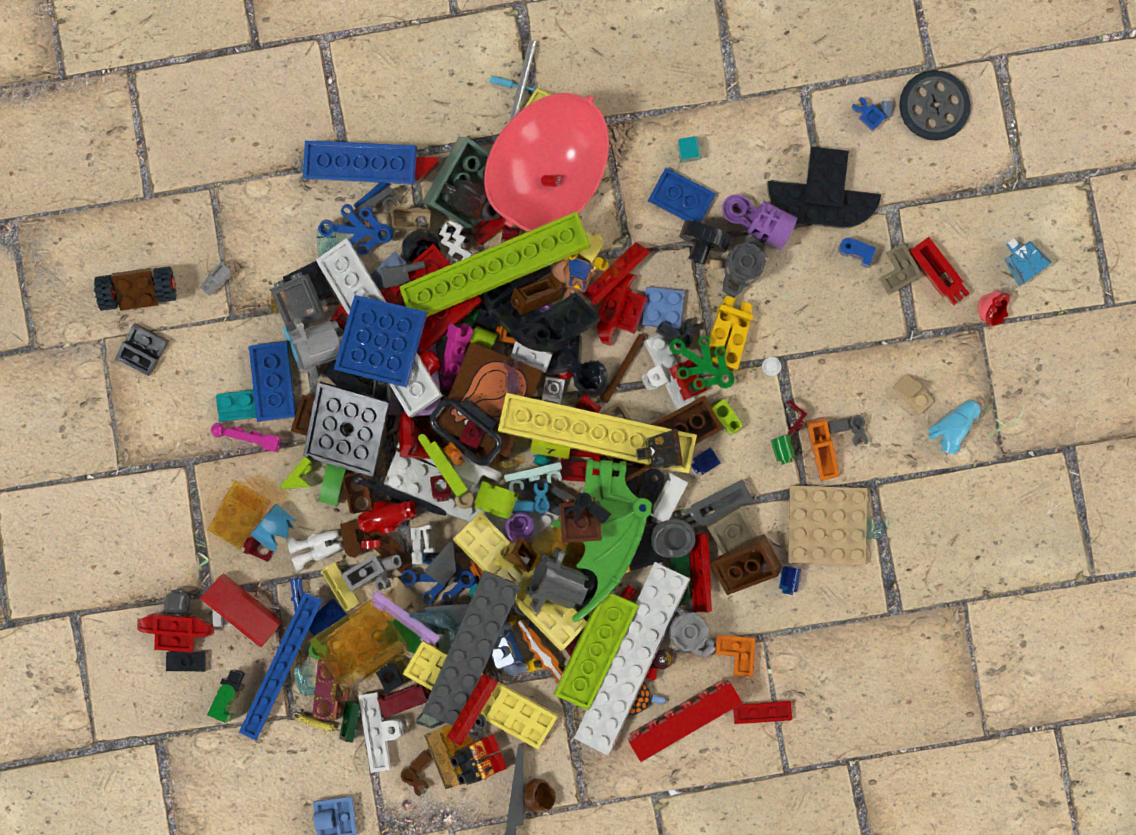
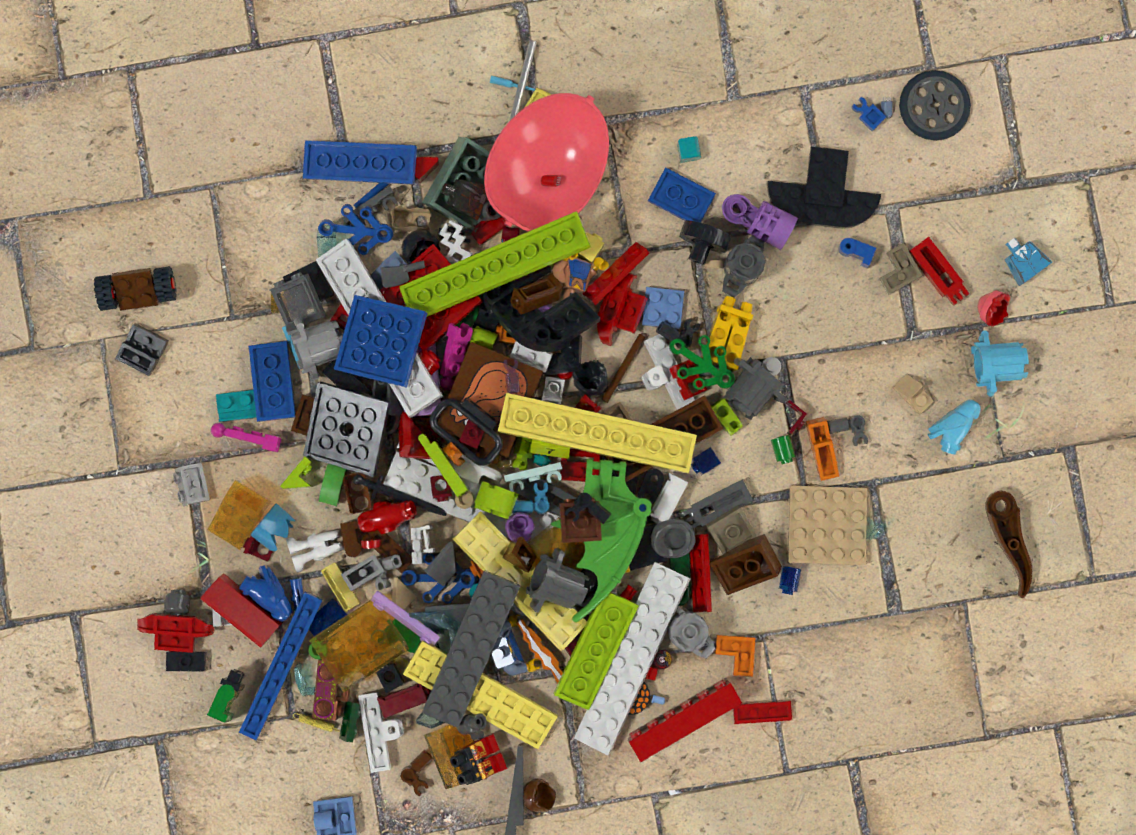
light grey hinge [200,262,234,296] -> none
red piece [446,673,498,745] -> none
torso [636,429,684,468] -> none
none -> light grey bracket [173,463,210,507]
none -> blue animal [239,565,292,621]
none -> lime plate [513,436,533,470]
none -> dark grey container [723,357,786,420]
none -> medium azure container [971,330,1029,397]
none -> reddish brown animal [985,490,1033,598]

